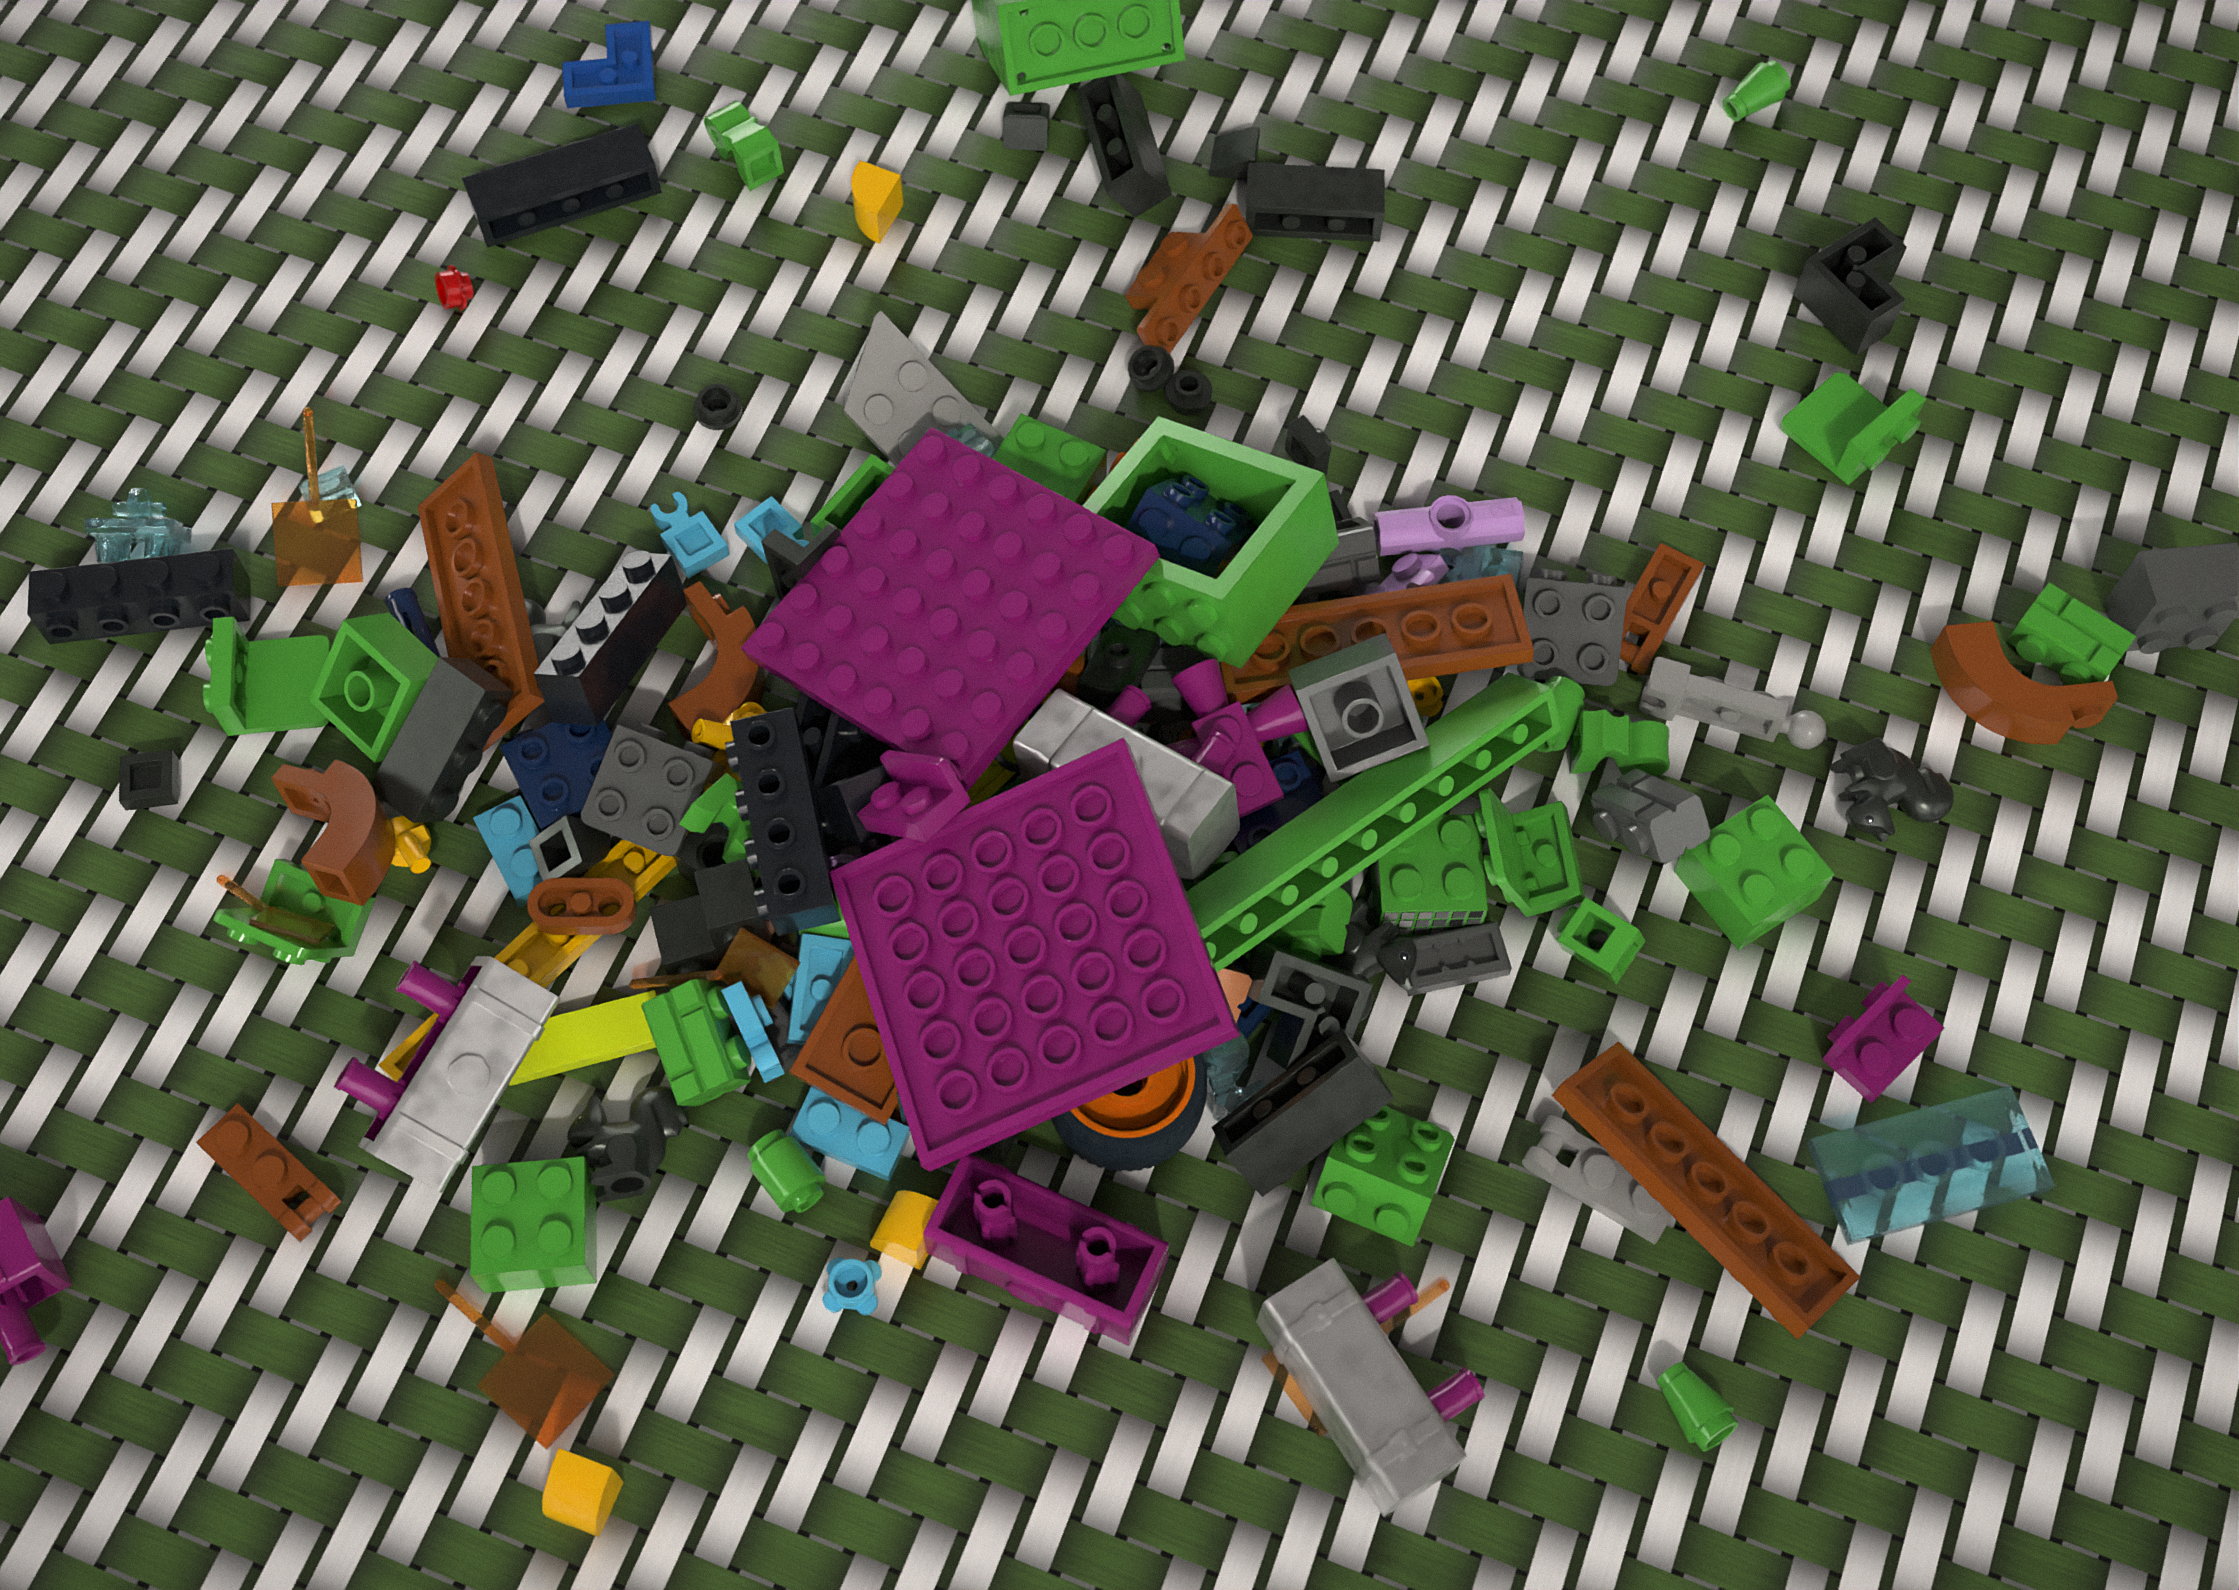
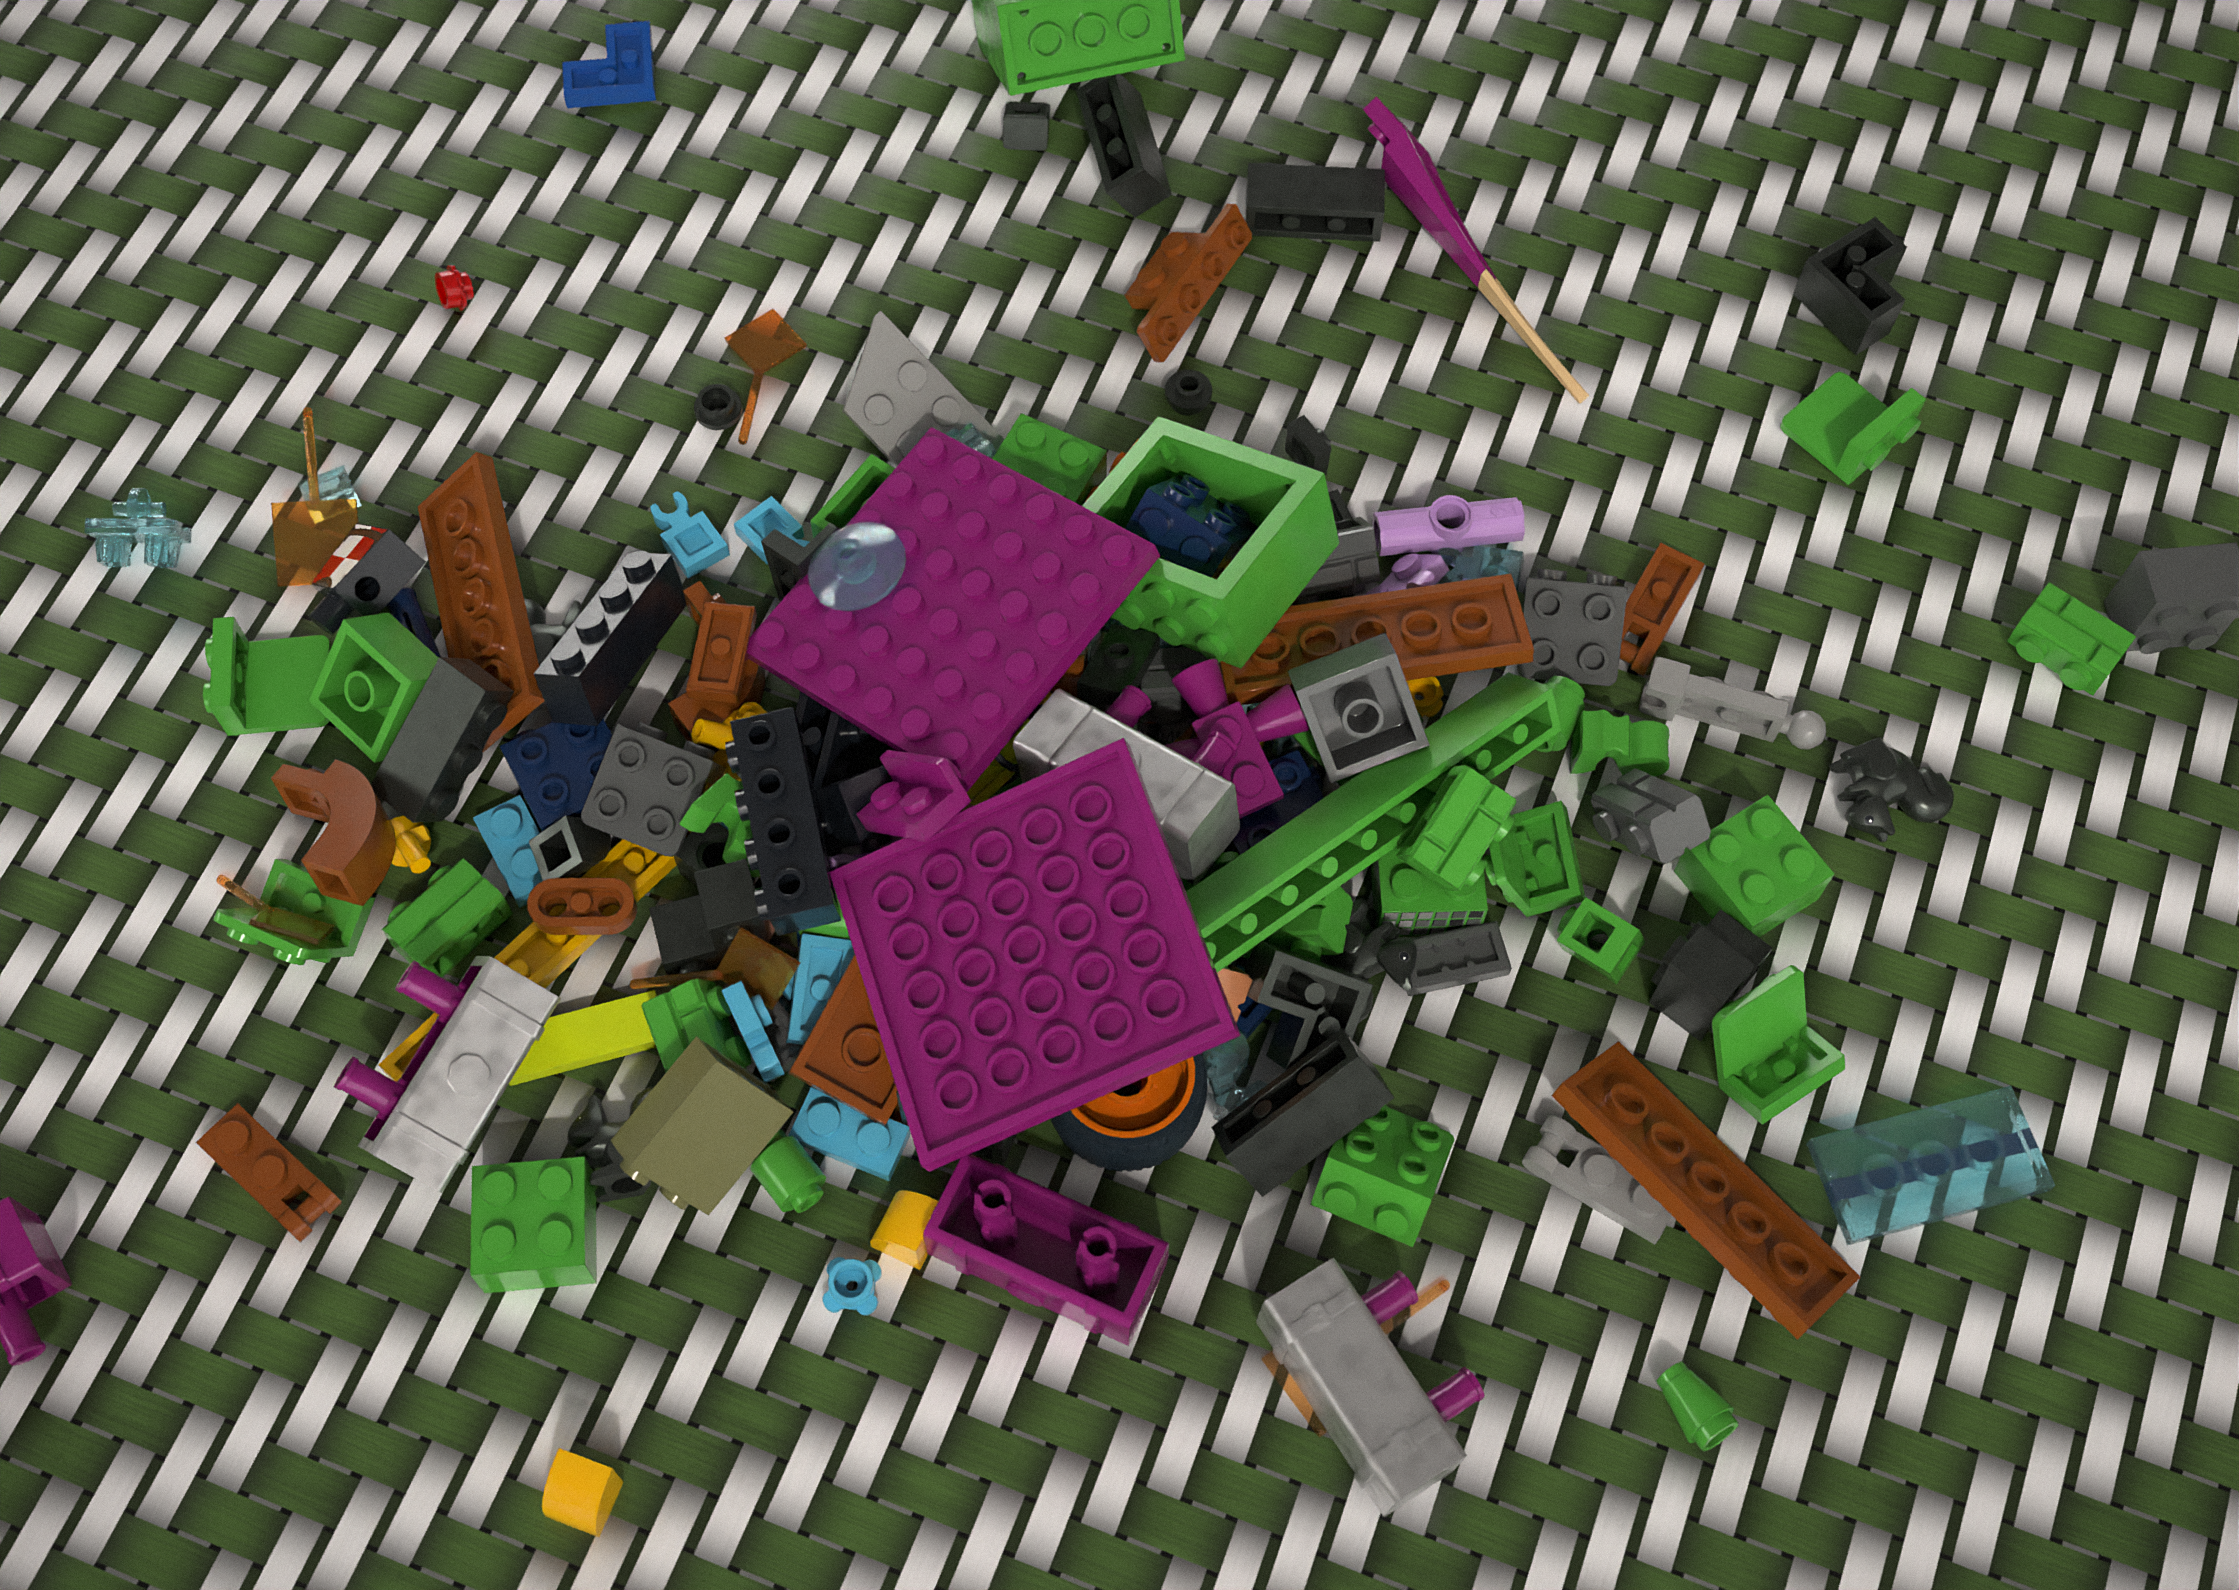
black brick [27,548,250,644] -> none
pearl dark grey plate [119,750,179,811] -> none
clear orange piece [434,1279,615,1450] -> none
black brick [462,123,662,248] -> none
bright green leg [704,101,784,191] -> none
yellow brick [851,160,904,244] -> none
pearl dark grey plate [1128,346,1174,393] -> none
pearl dark grey slope [1209,126,1260,180] -> none
bright green cone [1722,60,1791,122] -> none
magenta bracket [1822,974,1945,1104] -> none
dark orange arch [1930,621,2118,745] -> none
none -> black torso [308,523,426,635]
none -> bright green brick [382,858,513,977]
none -> olive brick [610,1036,793,1216]
none -> dark orange plate [686,601,757,704]
none -> clear orange piece [725,309,807,445]
none -> clear light blue dish [808,522,906,611]
none -> magenta plate [1363,97,1589,404]
none -> bright green brick [1396,765,1517,891]
none -> pearl dark grey brick [1648,909,1773,1041]
none -> bright green bracket [1712,965,1845,1125]

